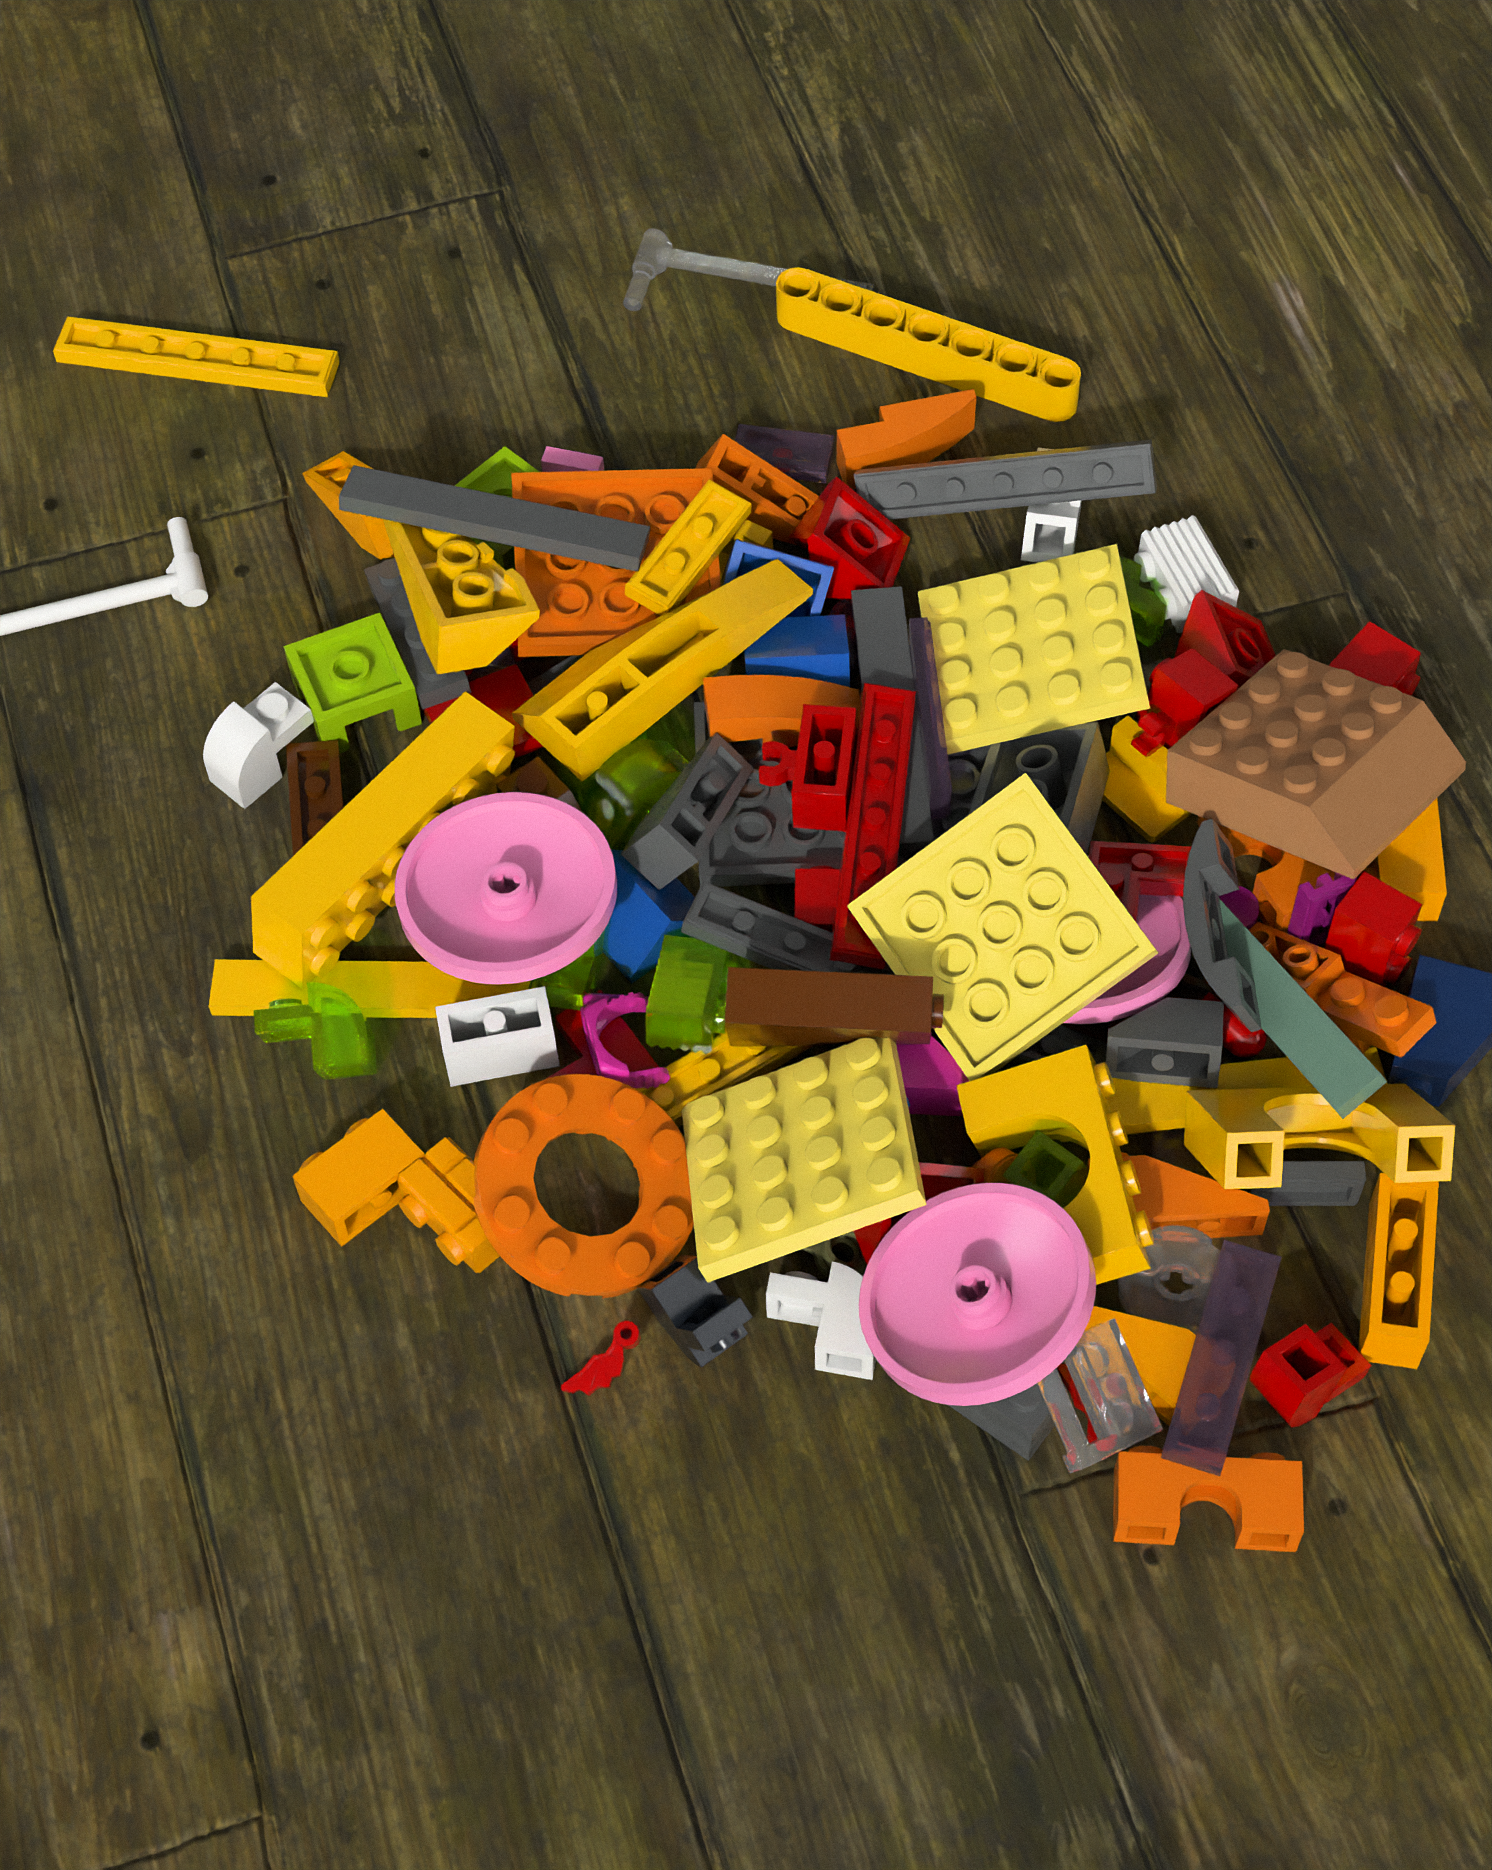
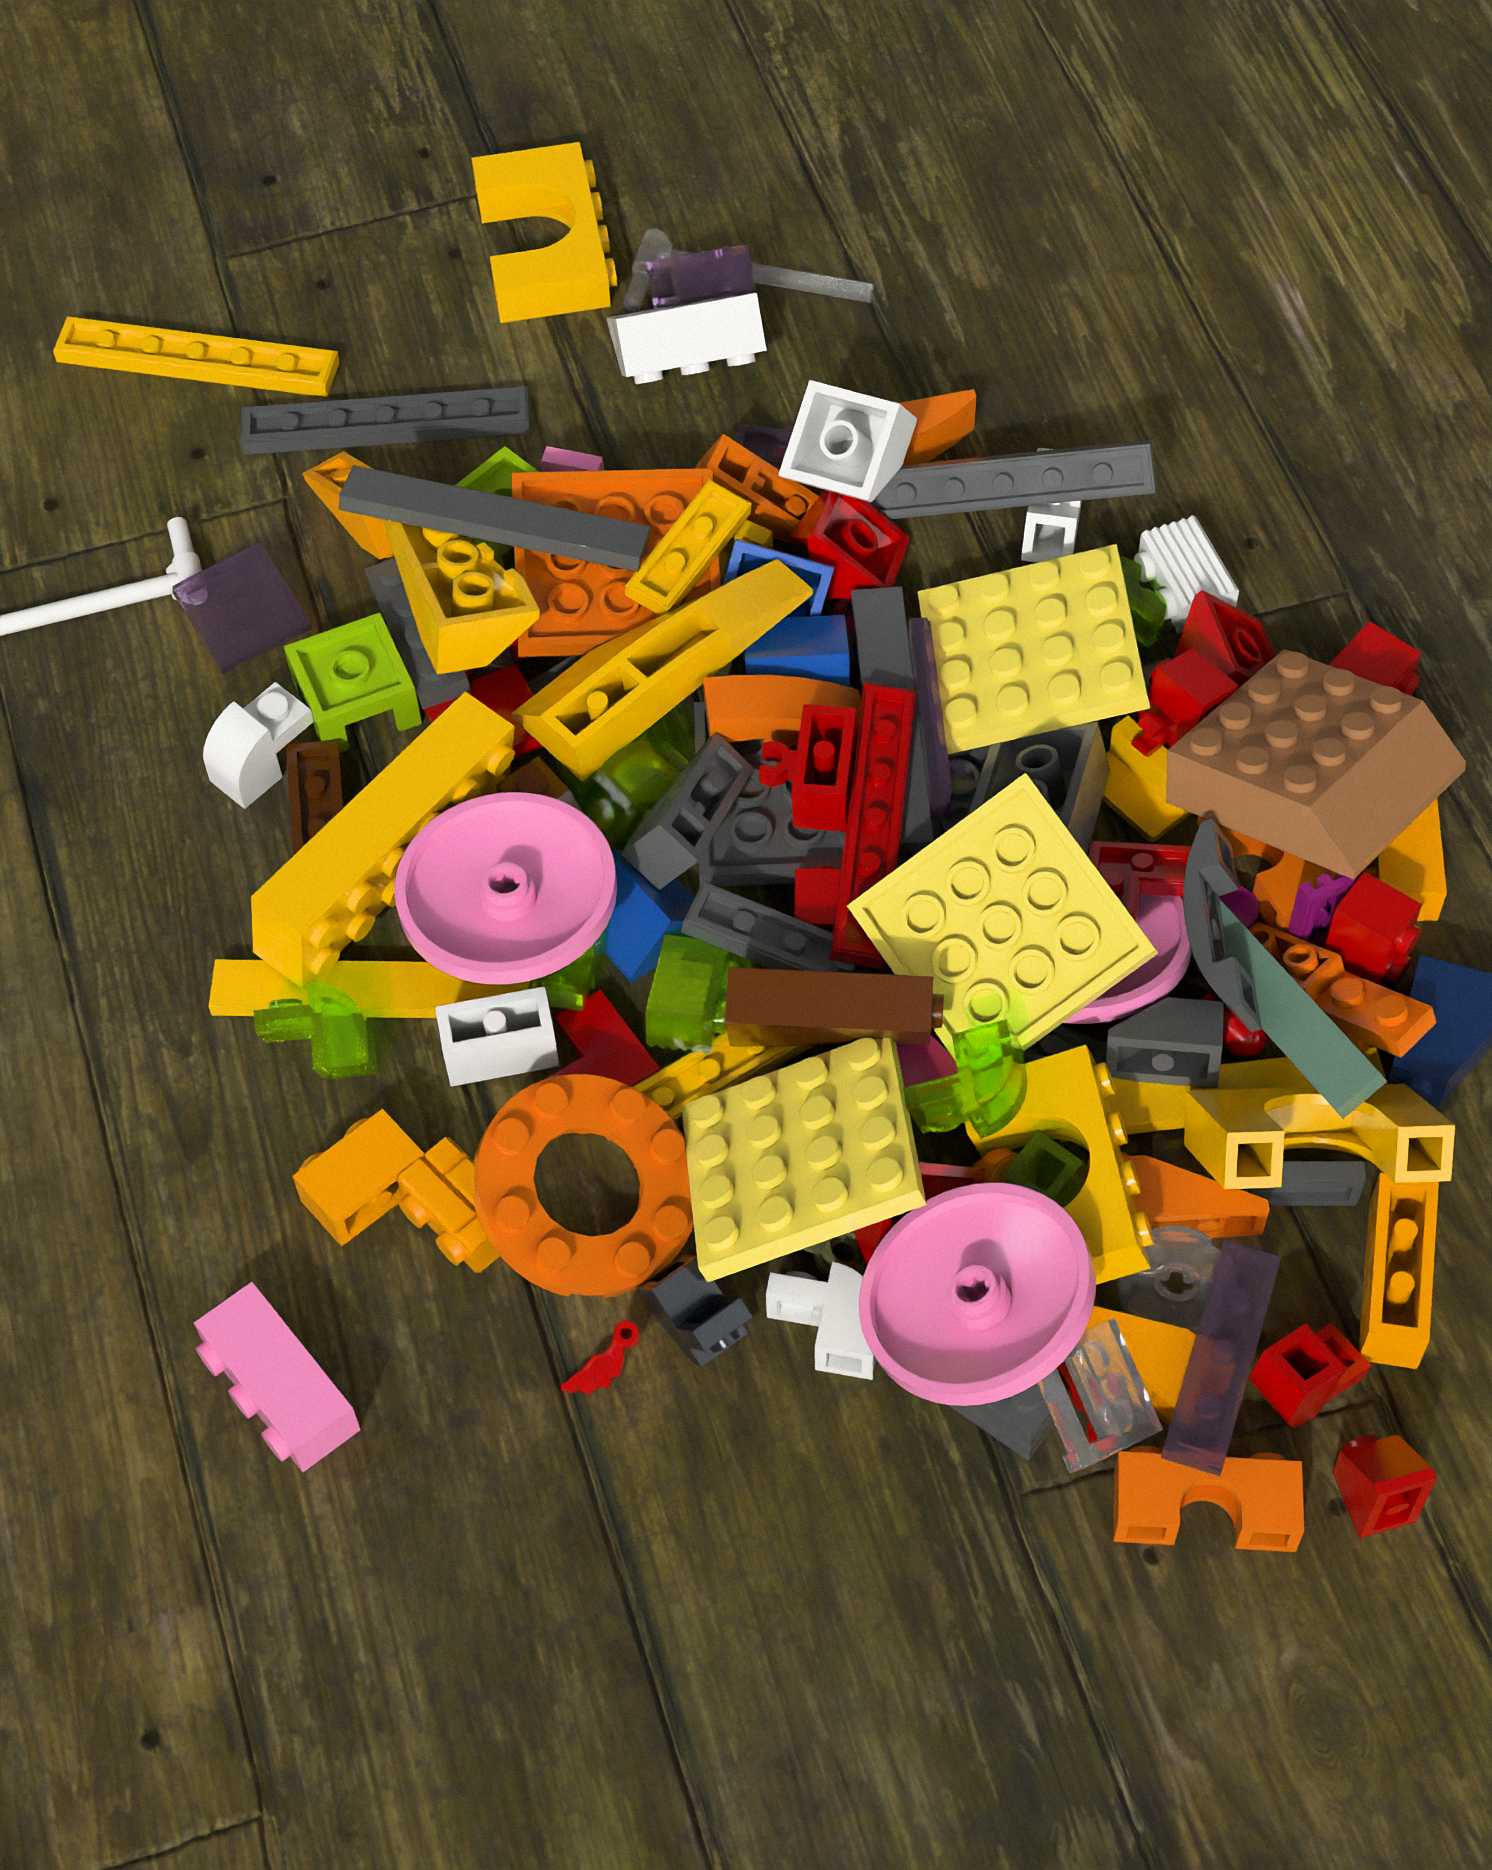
dark pink helmet [580,992,670,1089] -> none
yellow beam [776,267,1081,422] -> none
none -> clear purple tile [172,542,311,675]
none -> bright pink brick [194,1282,361,1472]
none -> dark grey tile [241,386,531,455]
none -> yellow arch [471,142,617,323]
none -> white slope [607,292,767,384]
none -> clear purple brick [645,244,755,309]
none -> white slope [778,380,917,502]
none -> clear neon green brick [903,1019,1028,1139]
none -> red slope [1332,1434,1437,1539]

